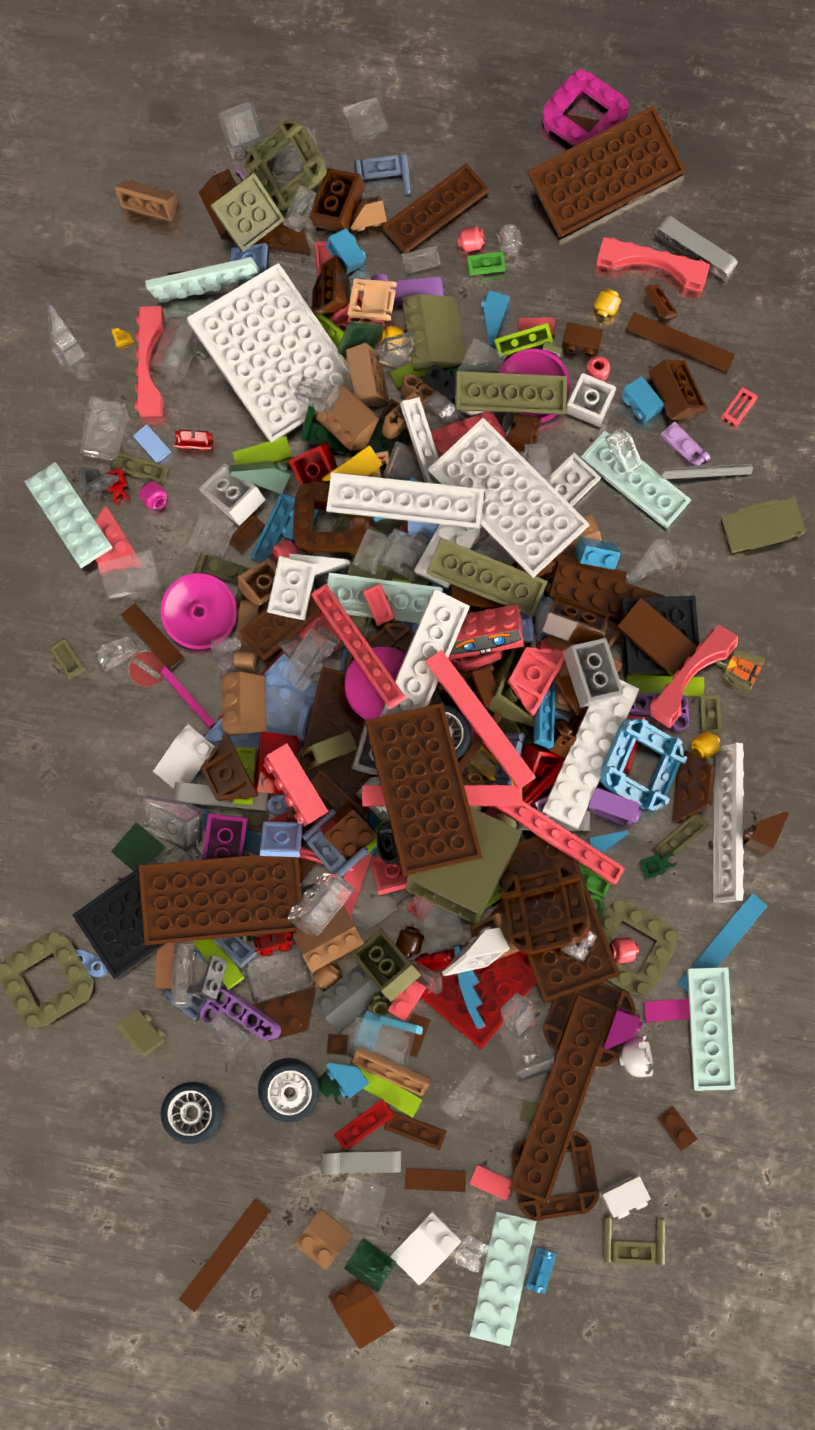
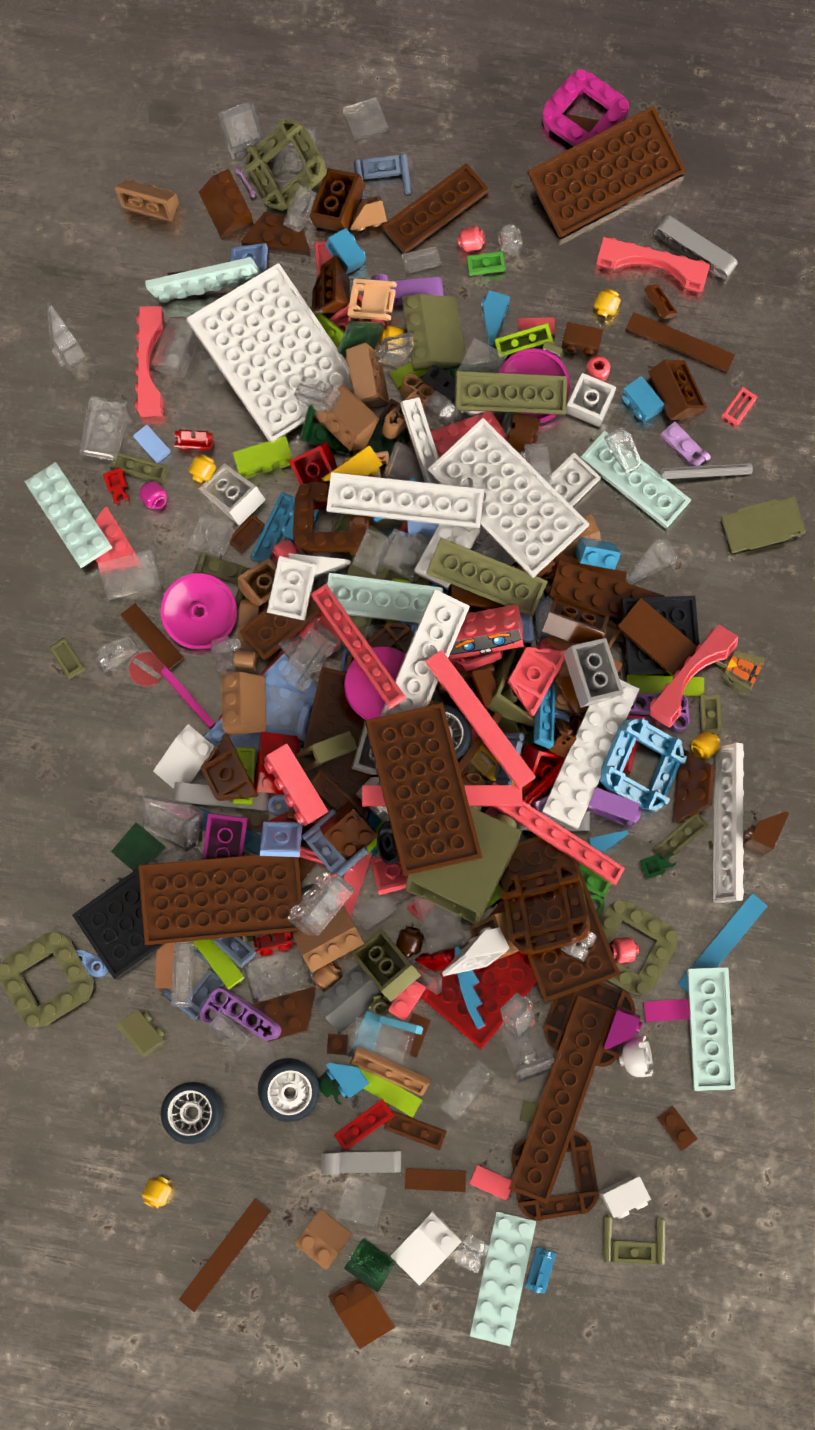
flat silver bracket [79,467,119,494] -> none
yellow tile [111,328,134,348] -> none
flat silver bracket [187,955,227,1000] -> none
plate [210,173,285,252] -> none
sand green slope [228,462,291,494] -> none
coral tile [363,584,396,627] -> none
none -> yellow head [141,1176,172,1209]
none -> yellow head [189,454,216,483]

